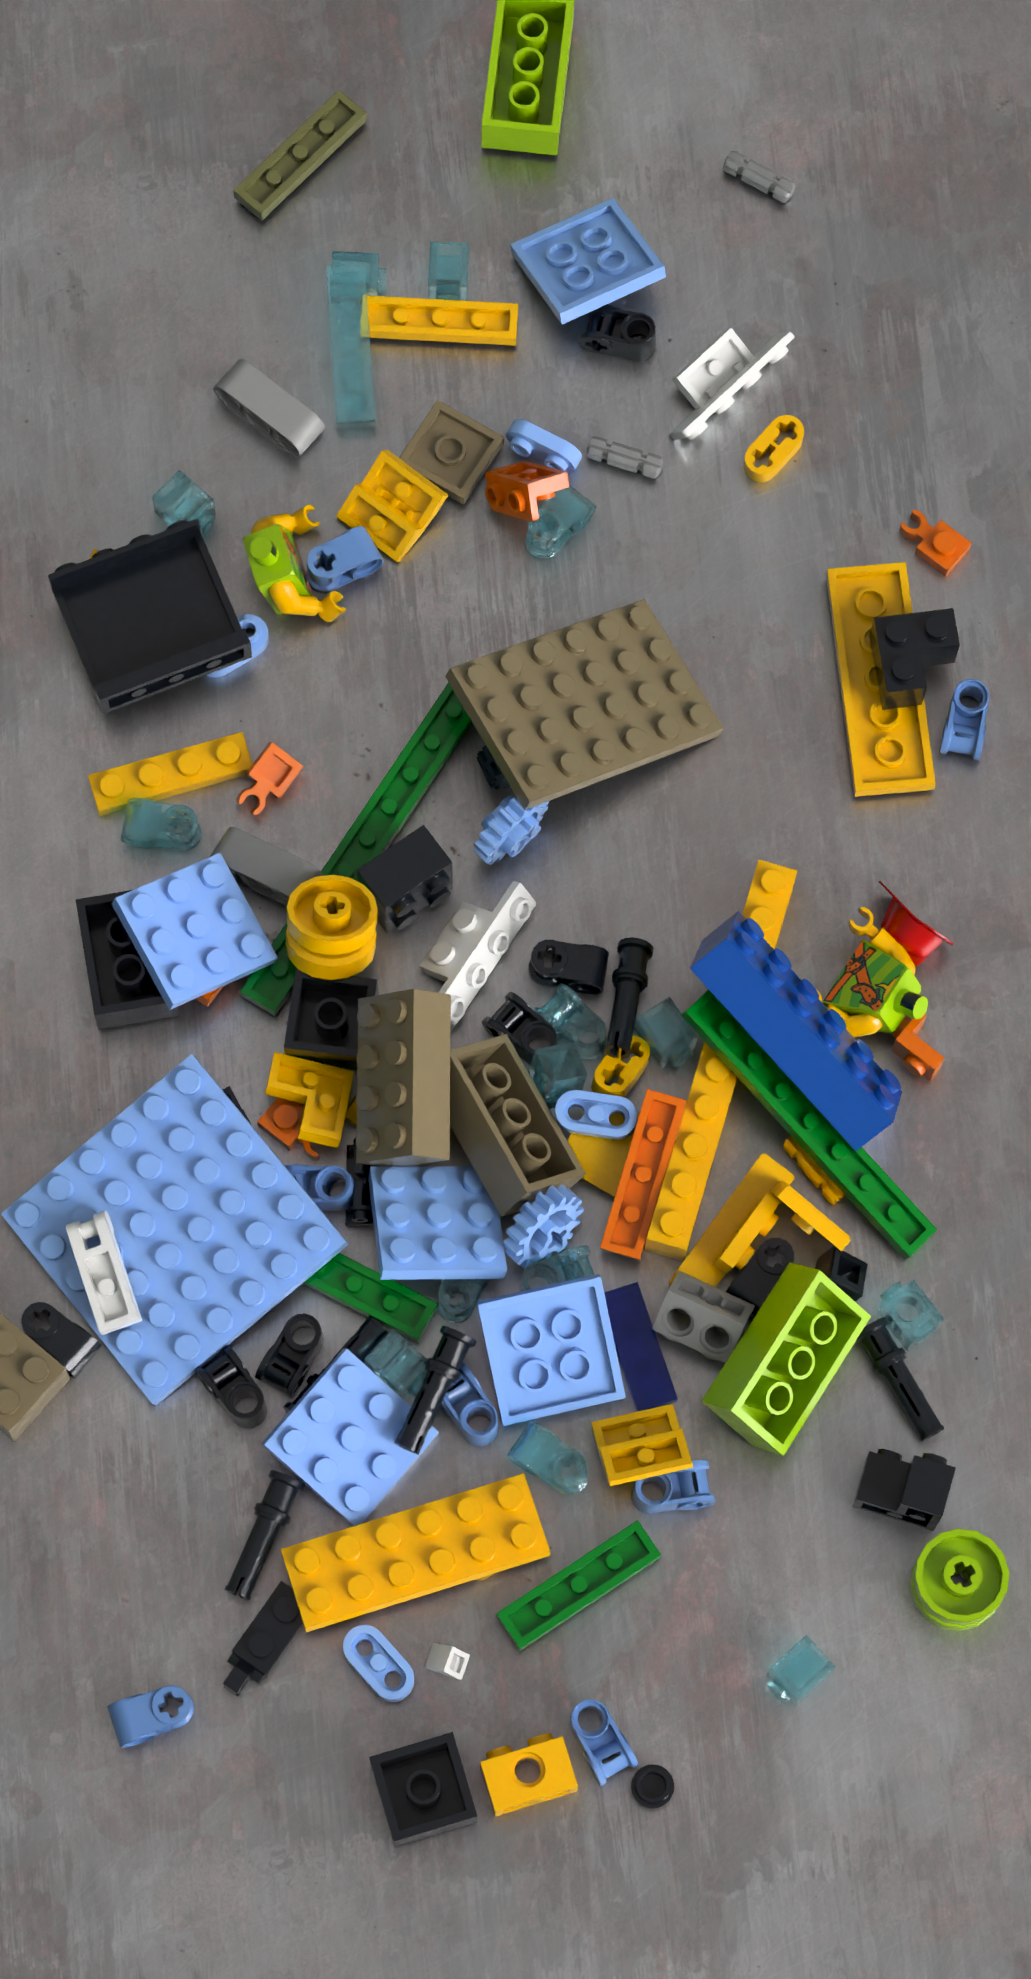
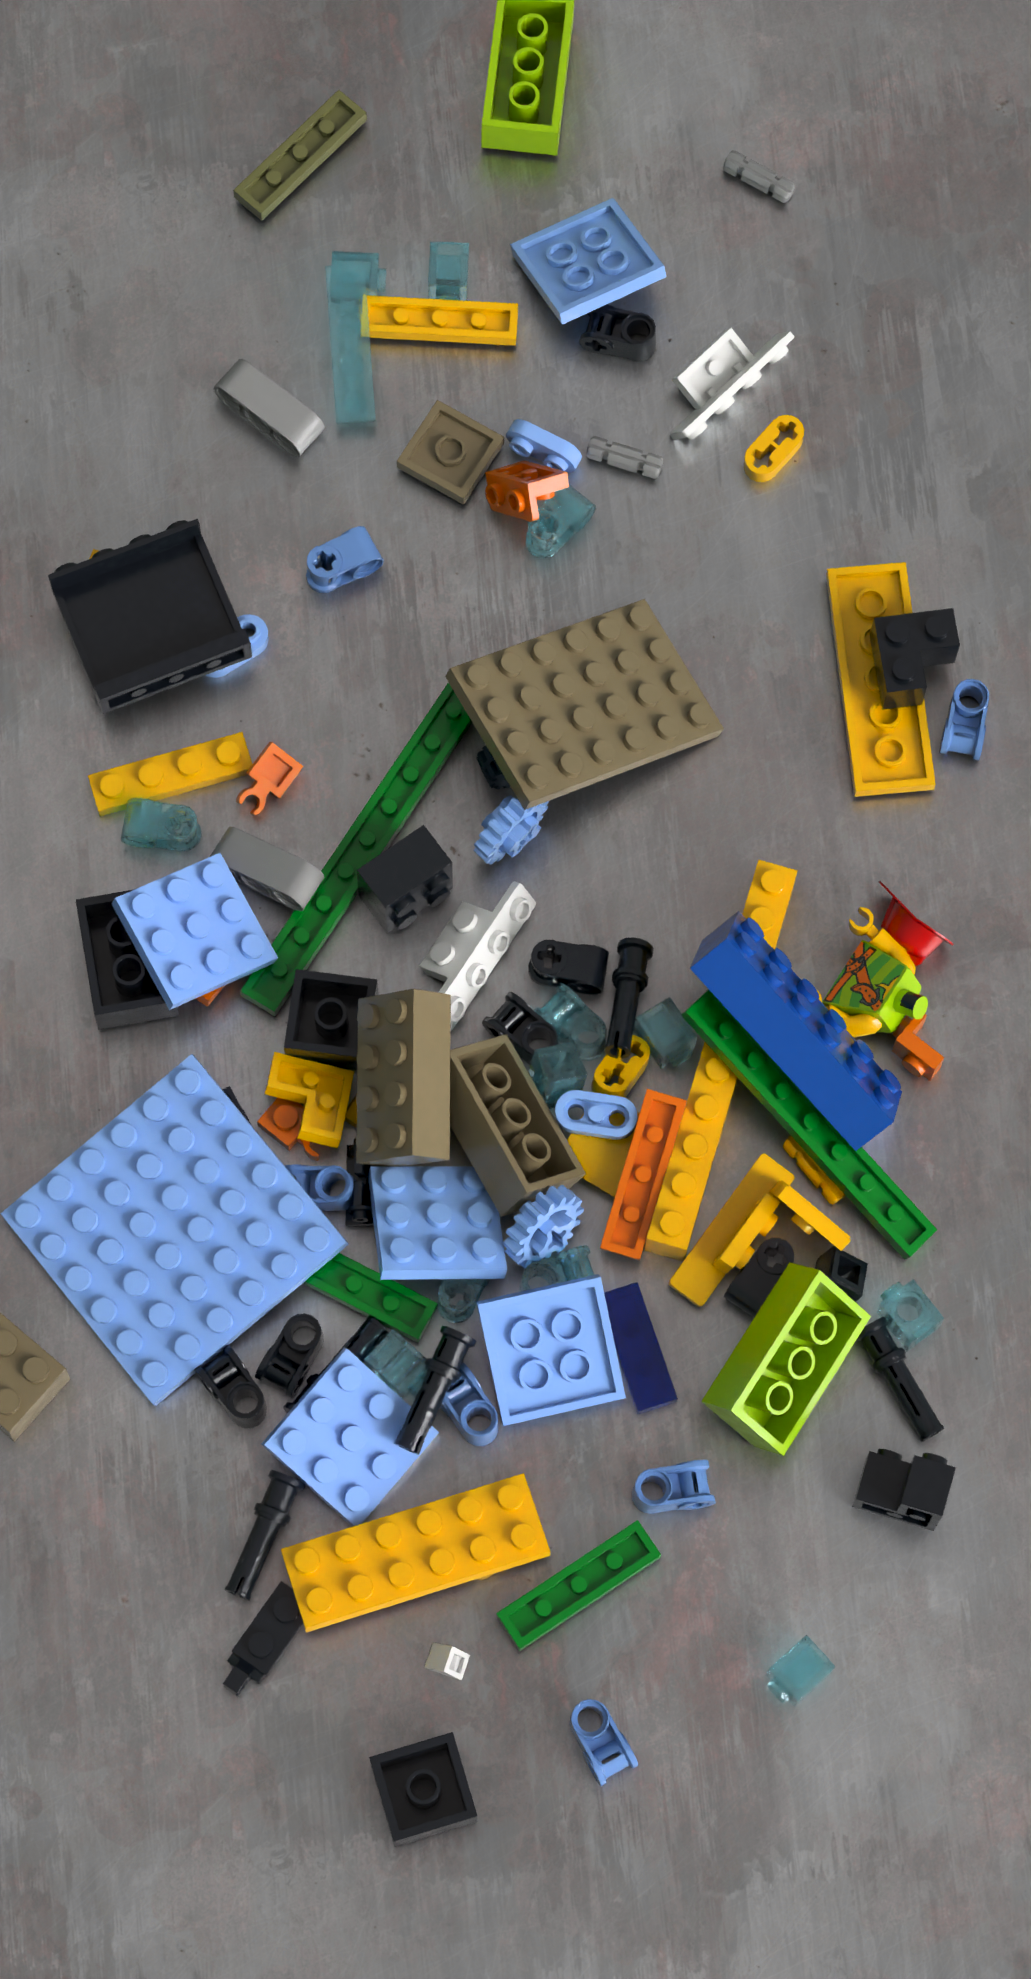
black piece [21,1302,102,1378] -> none
white plate [66,1210,142,1335] -> none
medium blue piece [107,1685,194,1748] -> none
clear light blue brick [152,470,216,535] -> none
torso [243,505,346,622] -> none
yellow wheel [286,875,378,980] -> none
yellow slope [336,449,448,562] -> none
light blue plate [343,1625,414,1702] -> none
yellow brick [480,1733,578,1817] -> none
clear light blue piece [507,1420,588,1494] -> none
yellow slope [591,1404,693,1486] -> none
black plate [631,1764,674,1809] -> none
light grey brick [652,1271,755,1363] -> none
orange plate [899,510,972,577] -> none
lime wheel [909,1528,1009,1631] -> none

